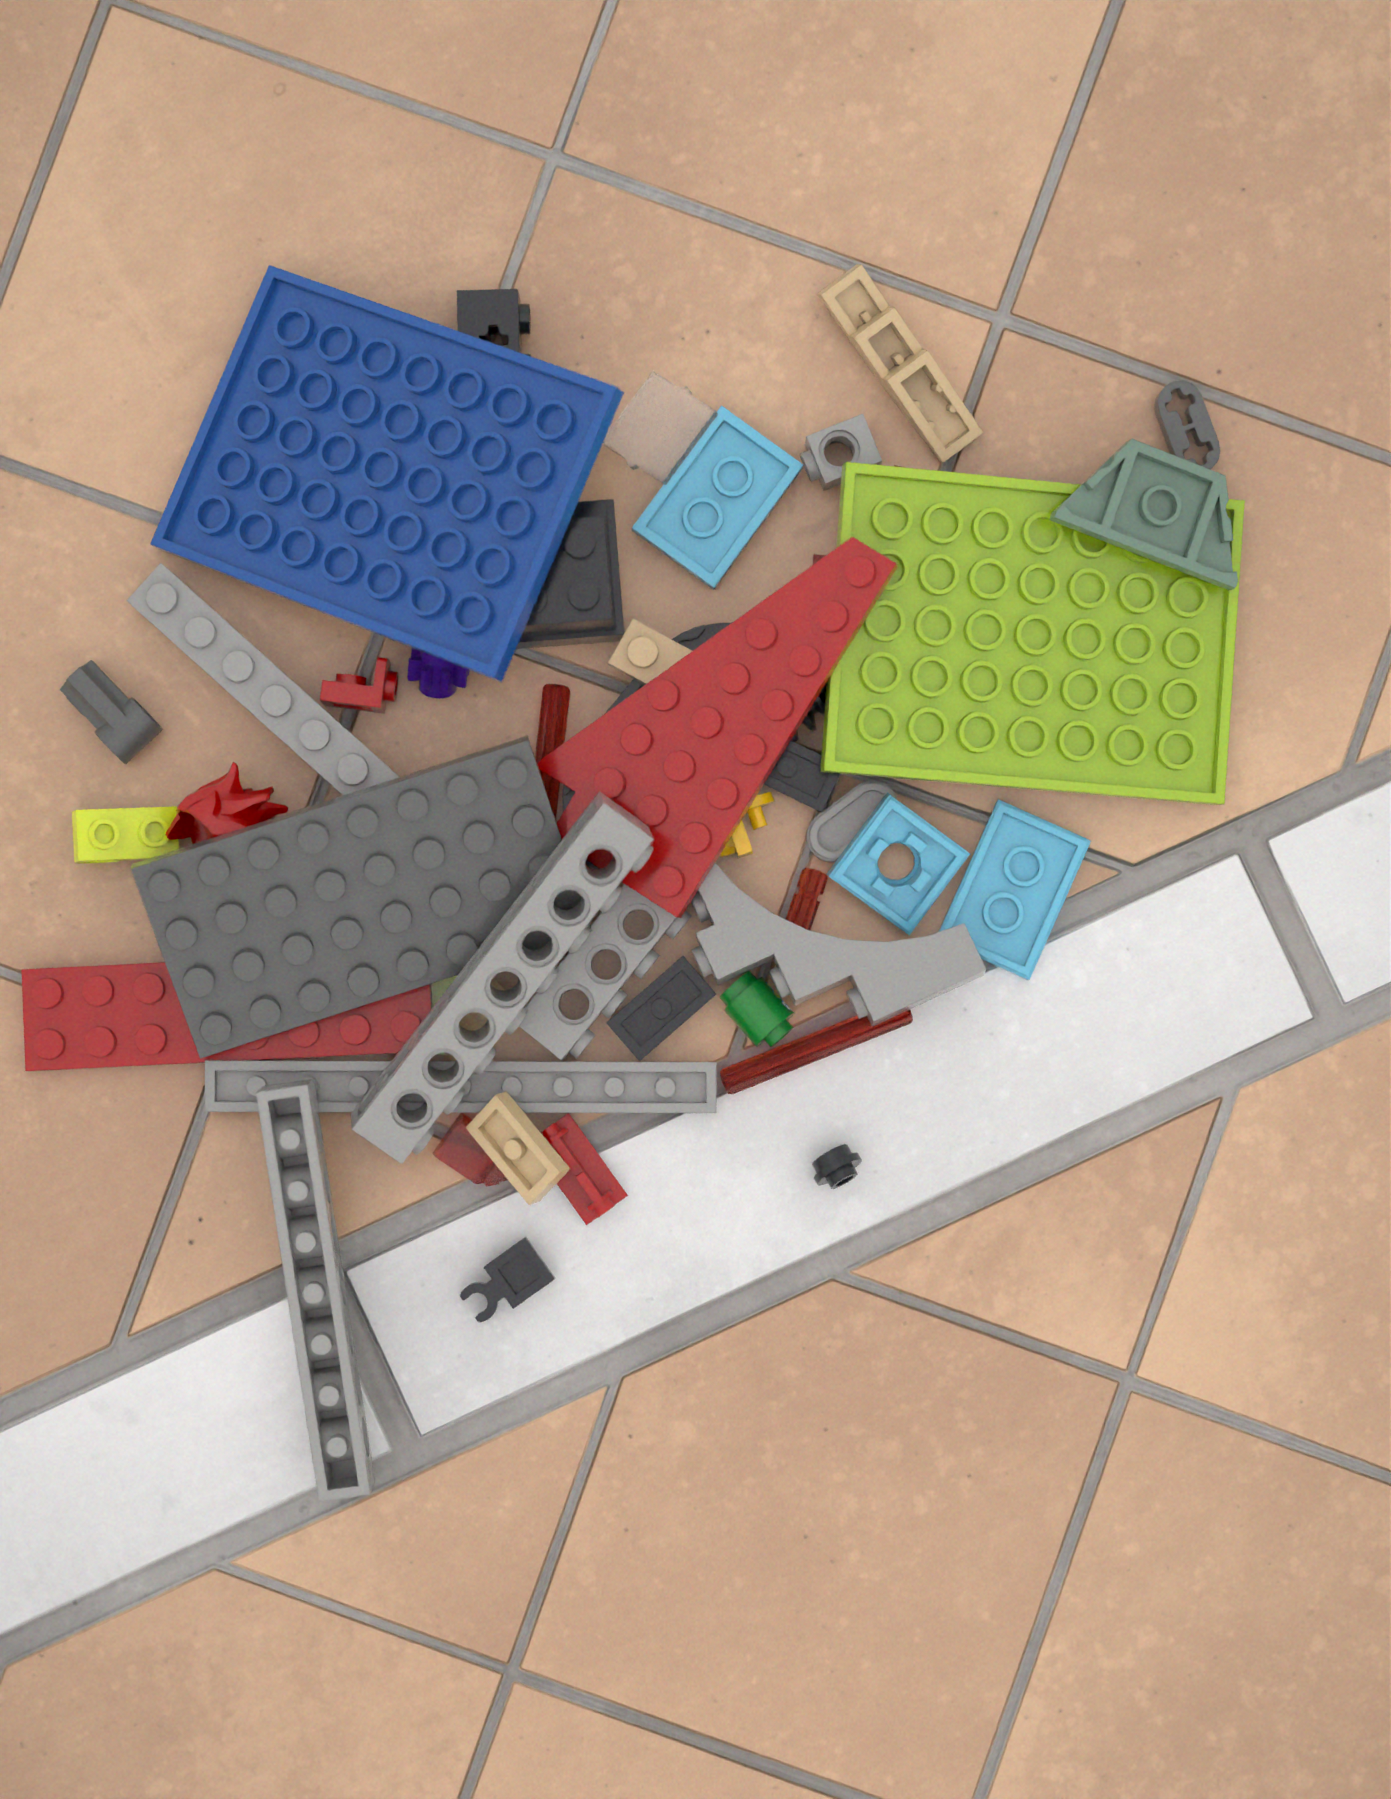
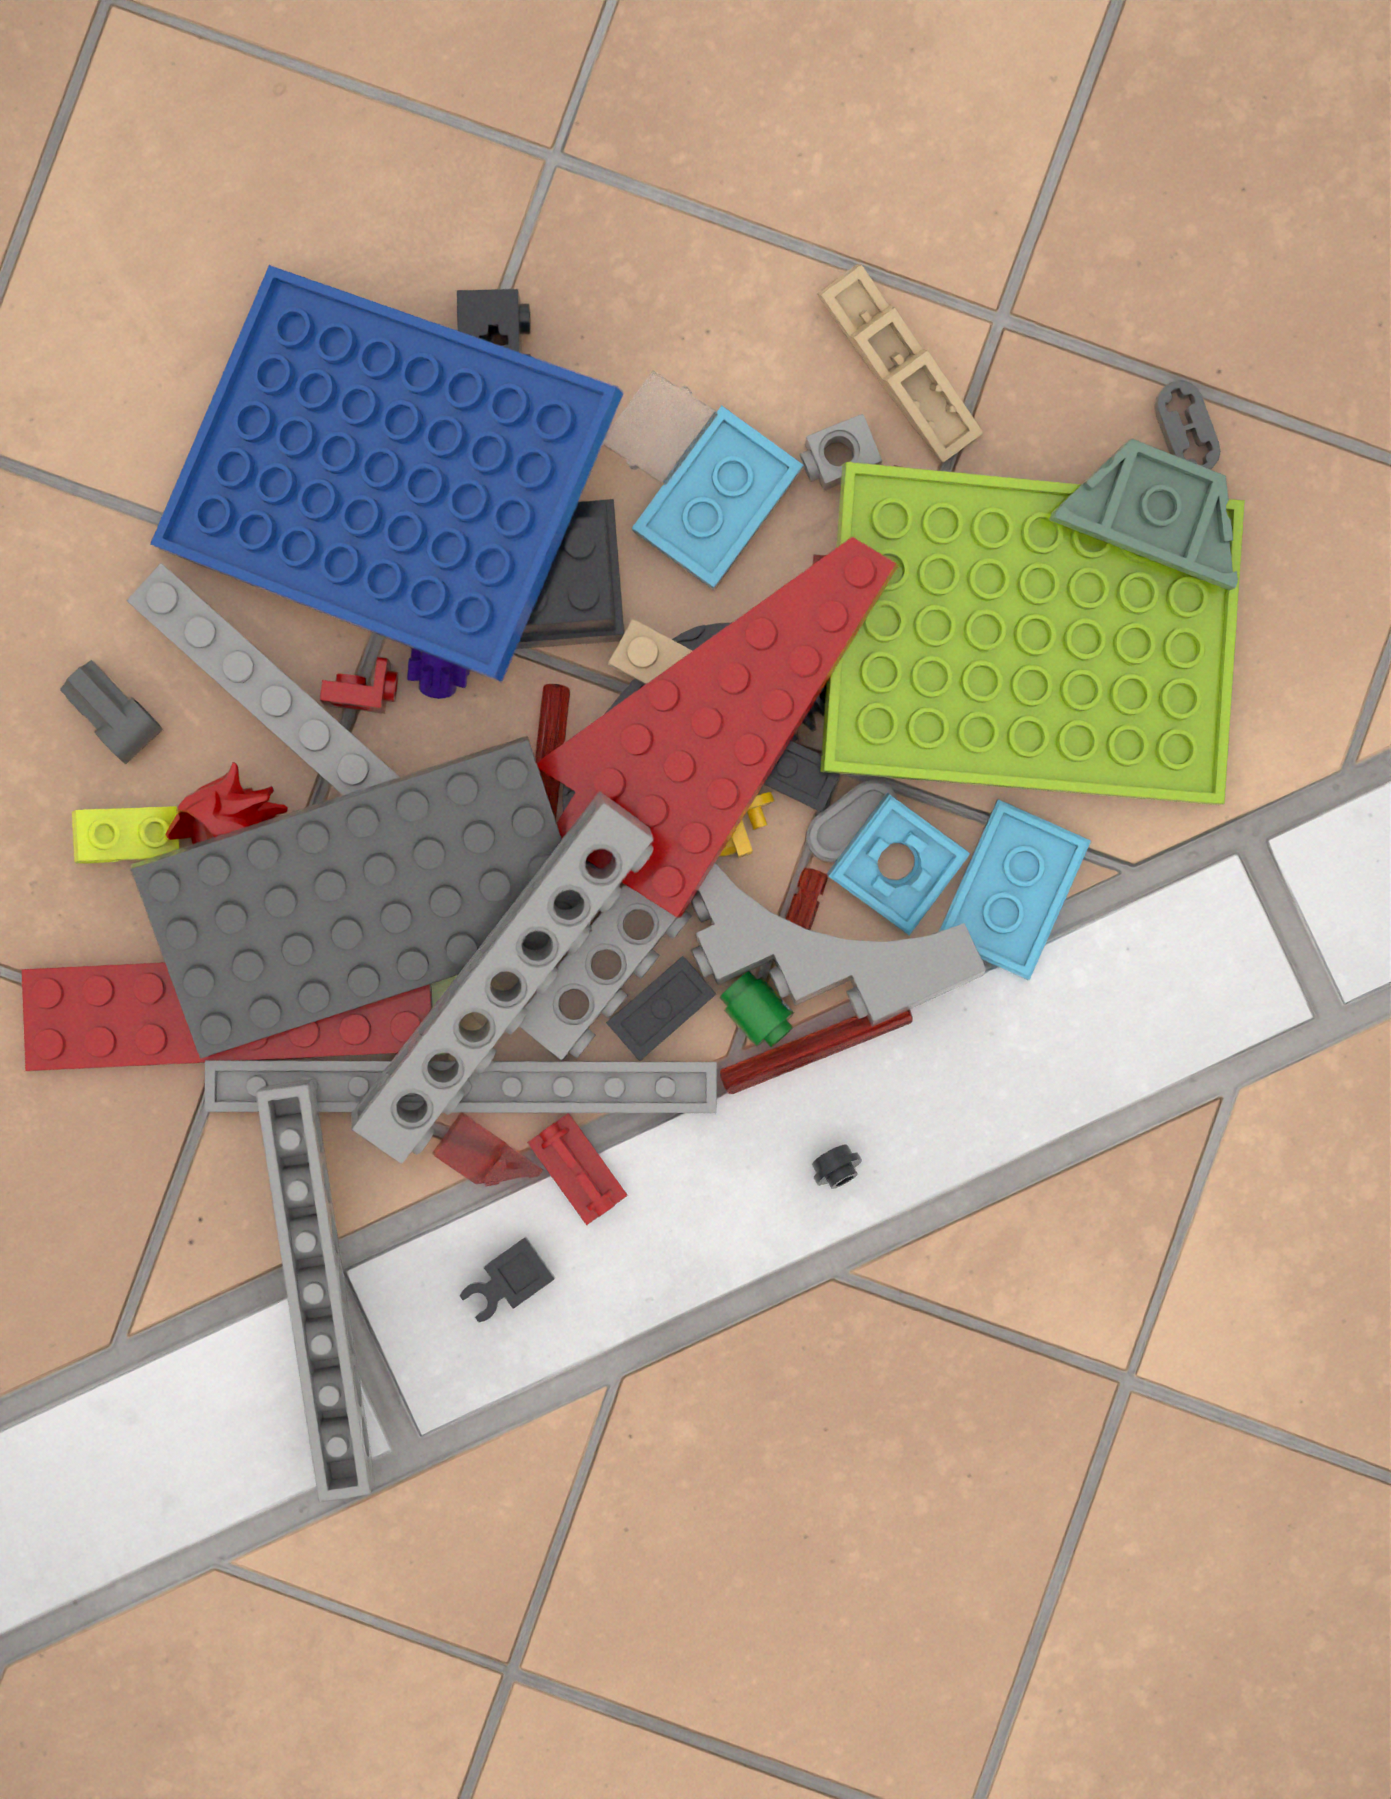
tan plate [465,1091,570,1205] -> none

